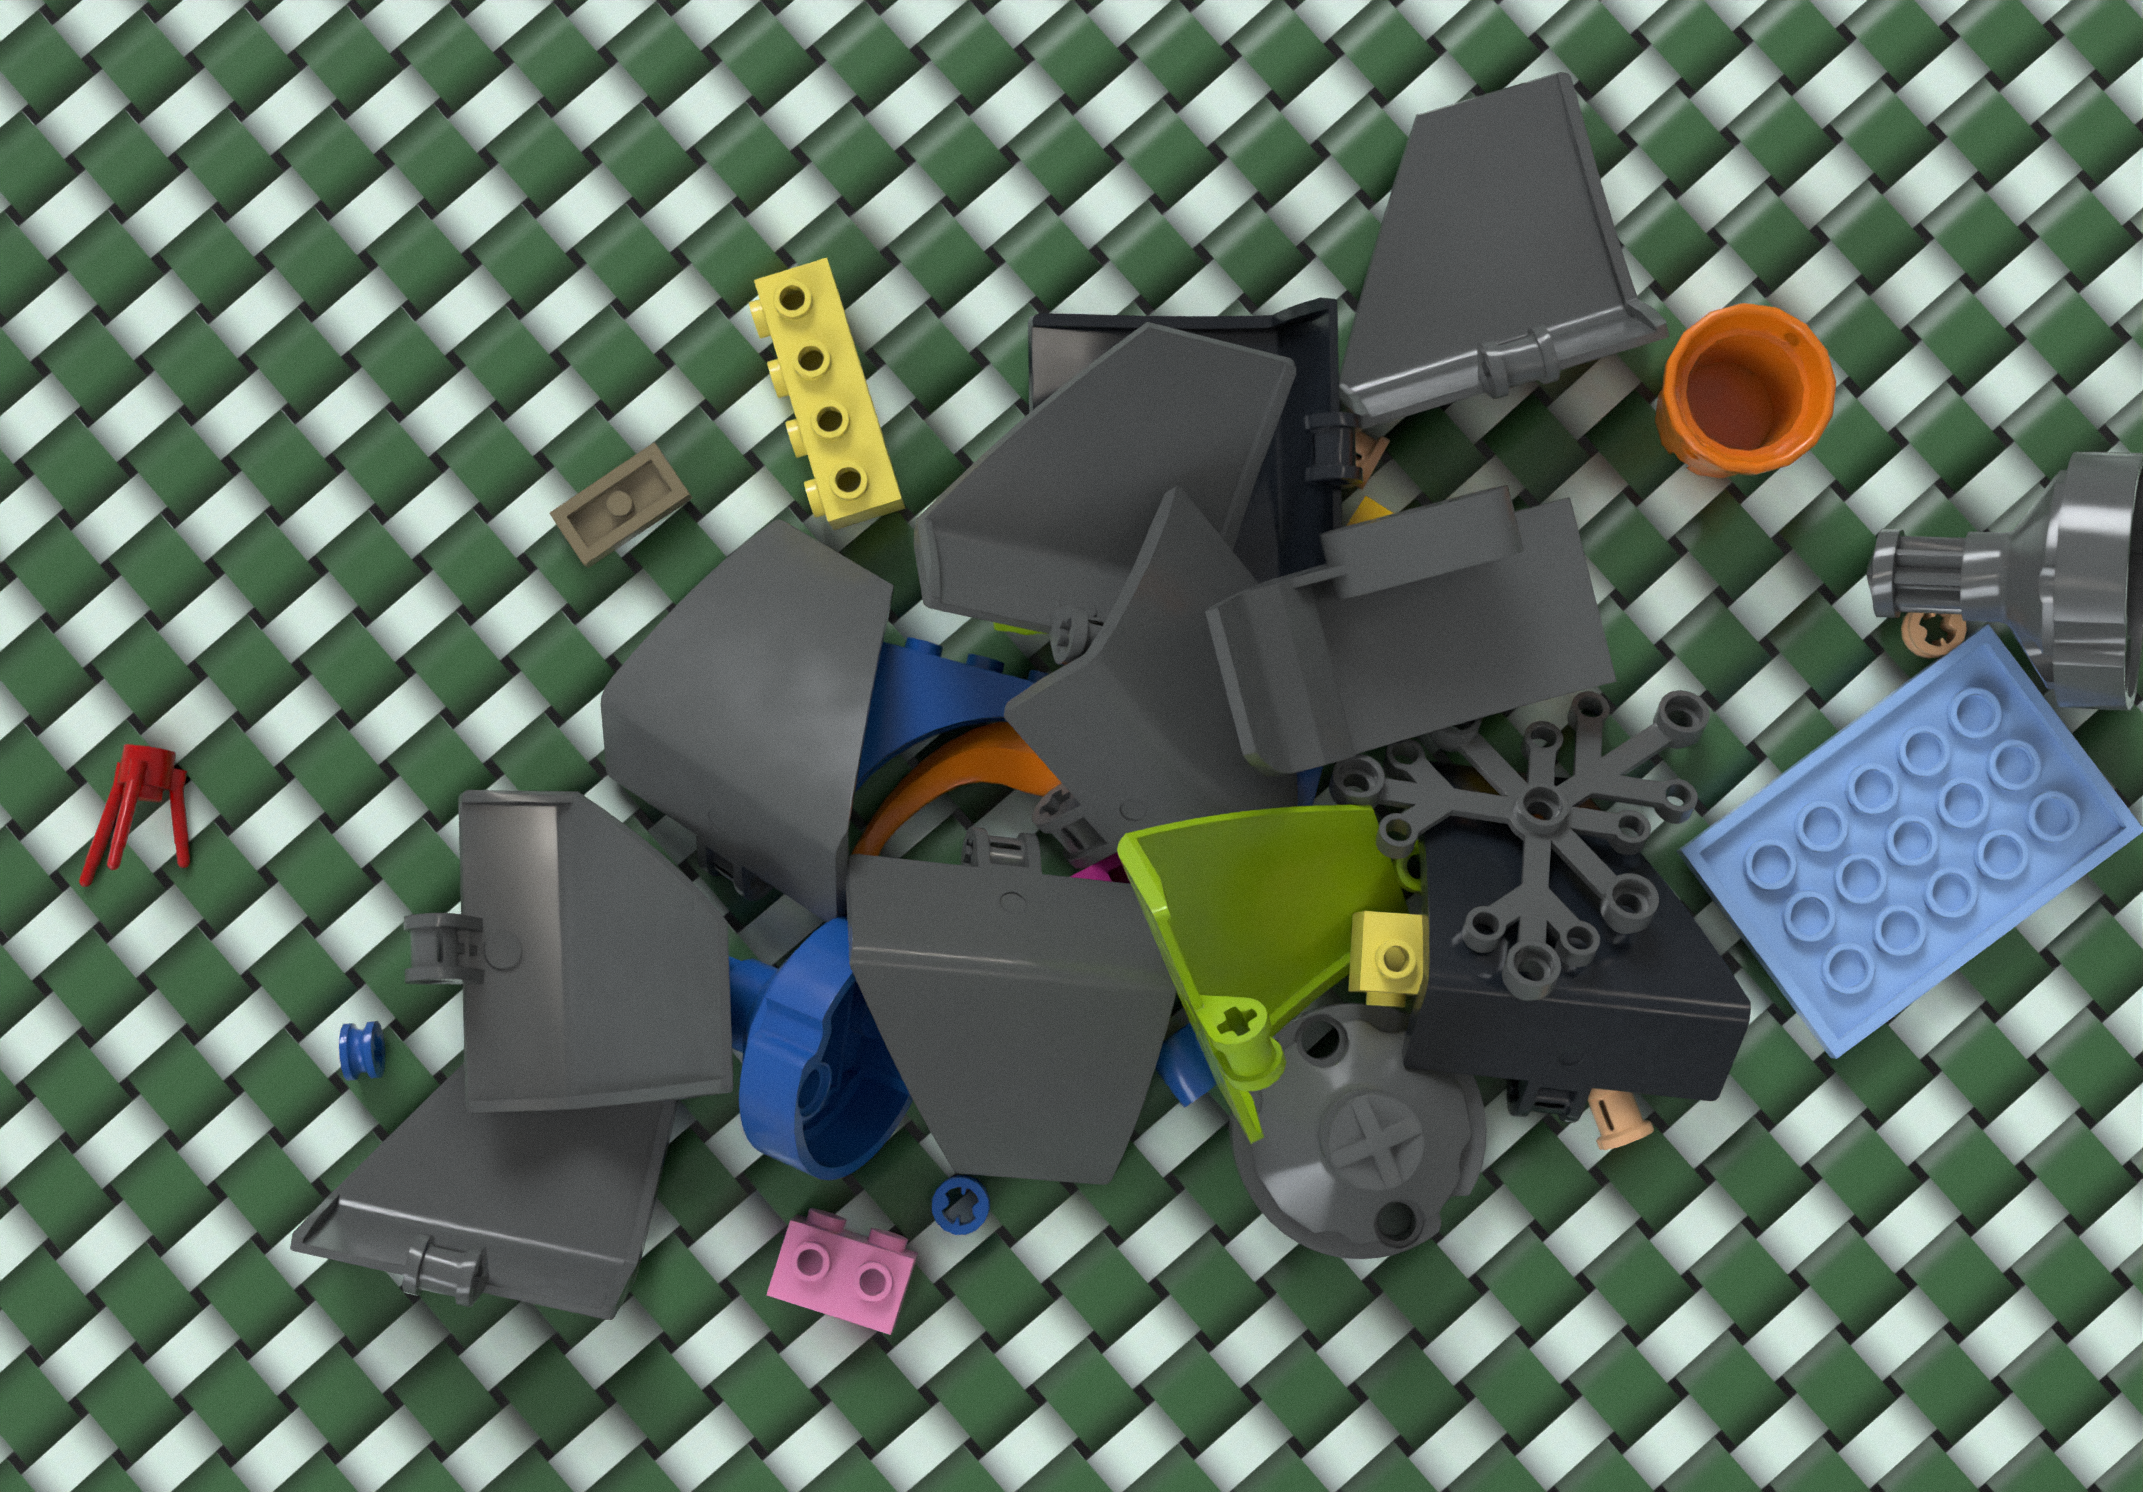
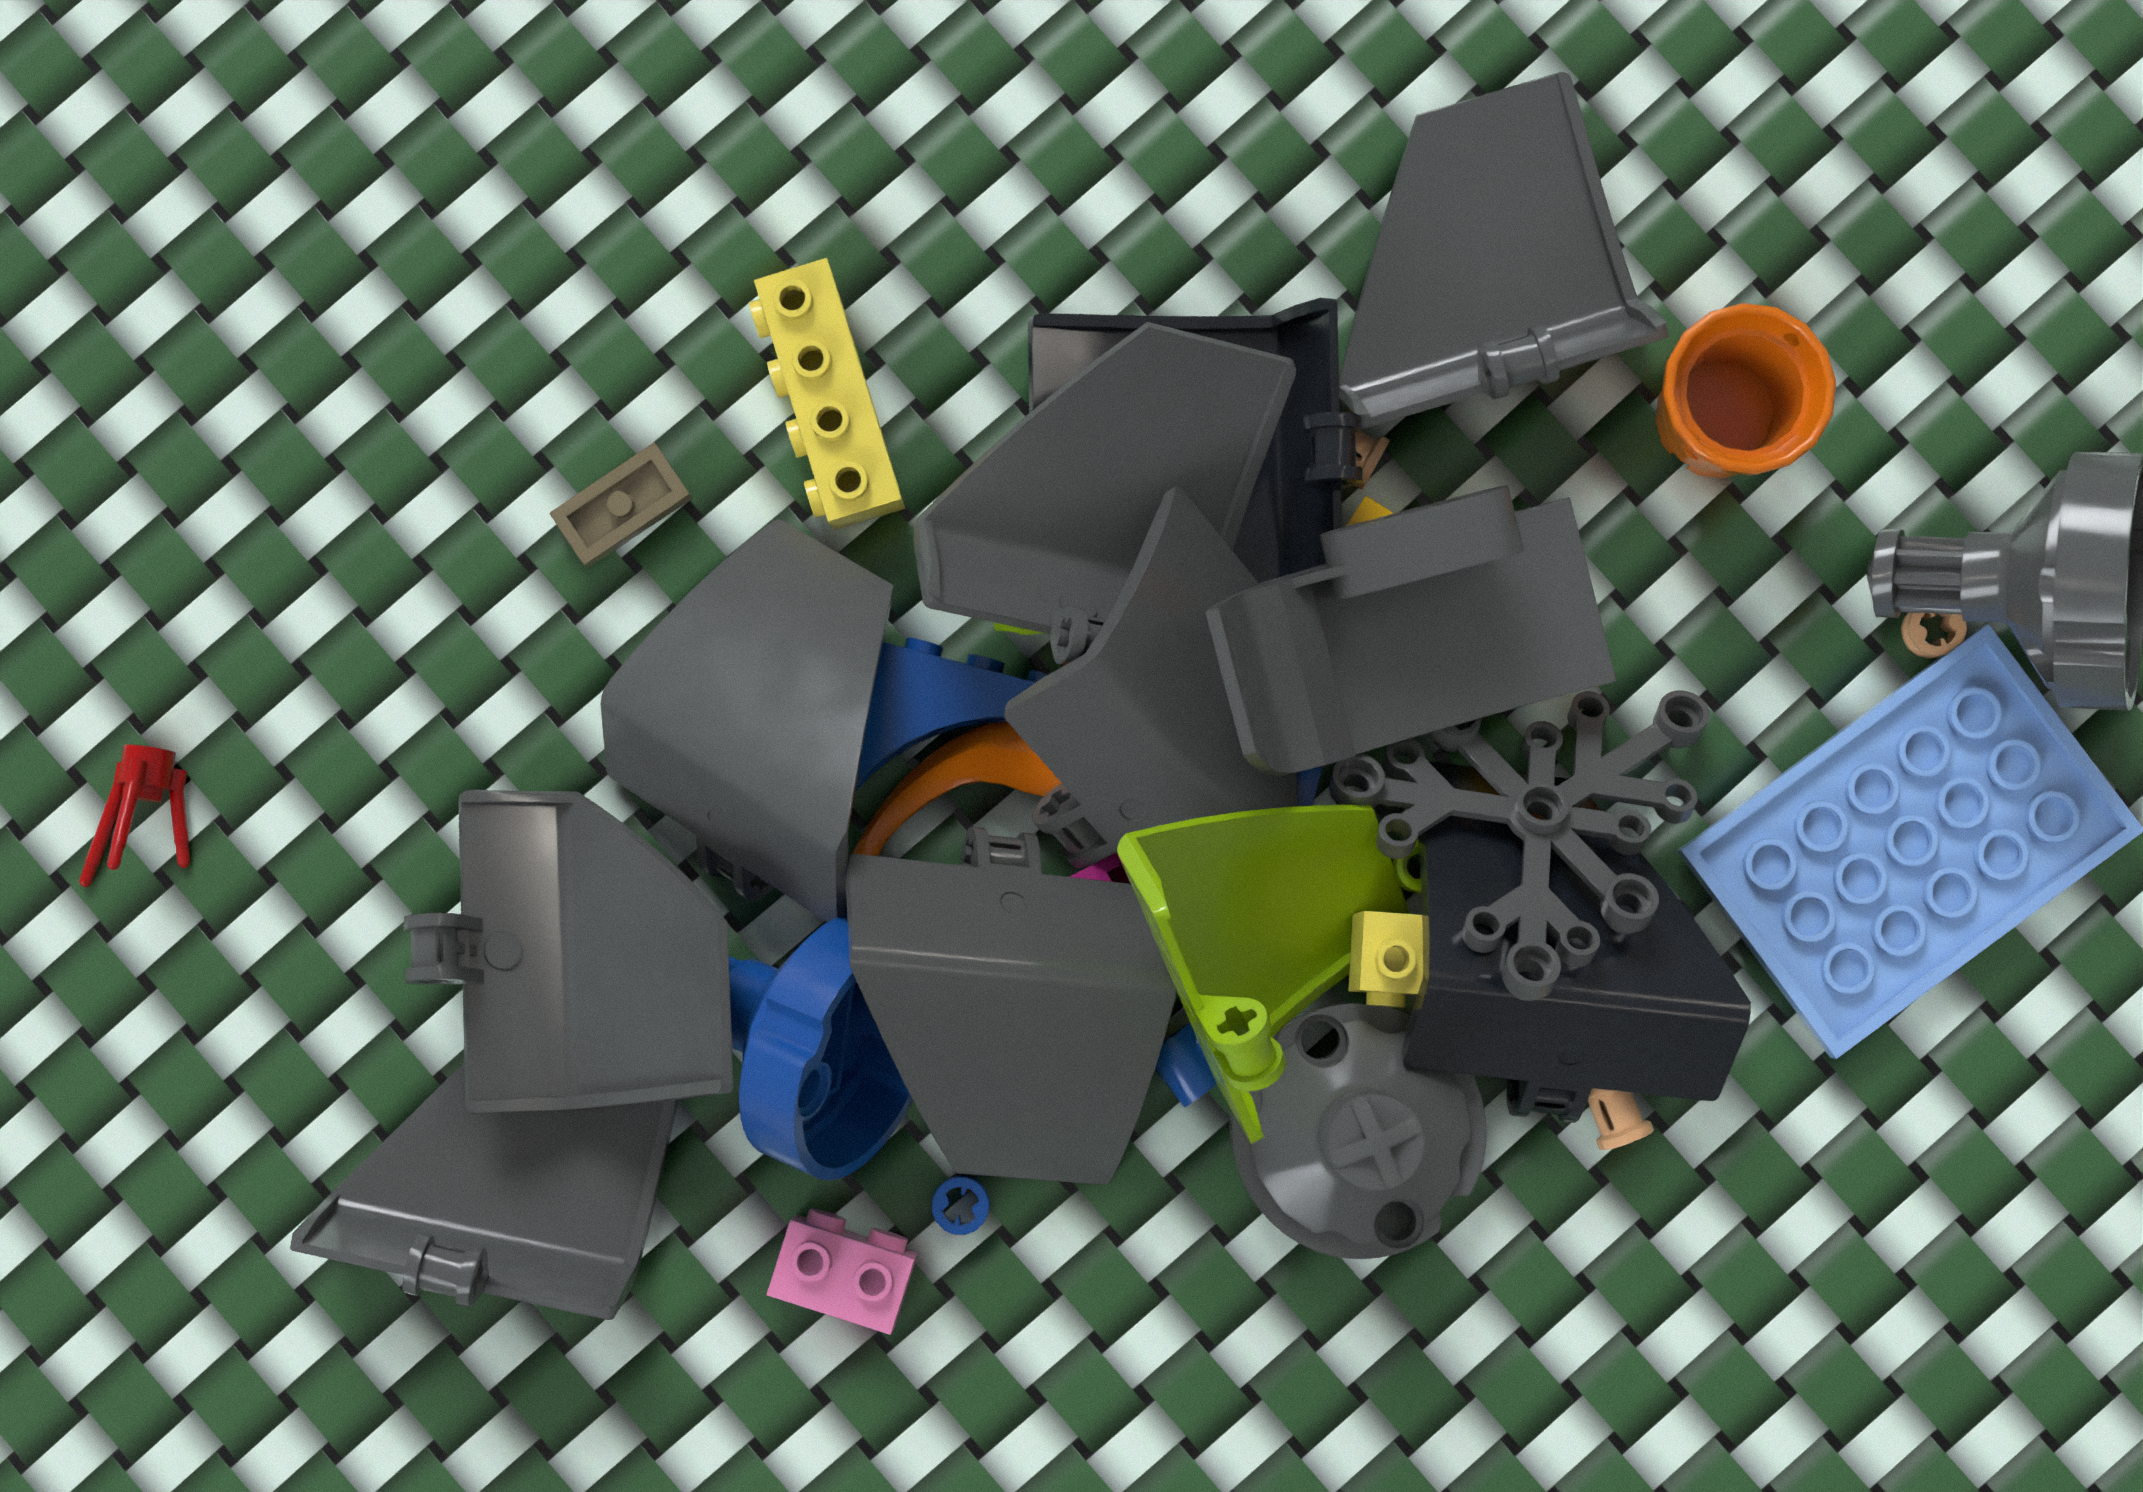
blue bush [339,1021,386,1081] -> none

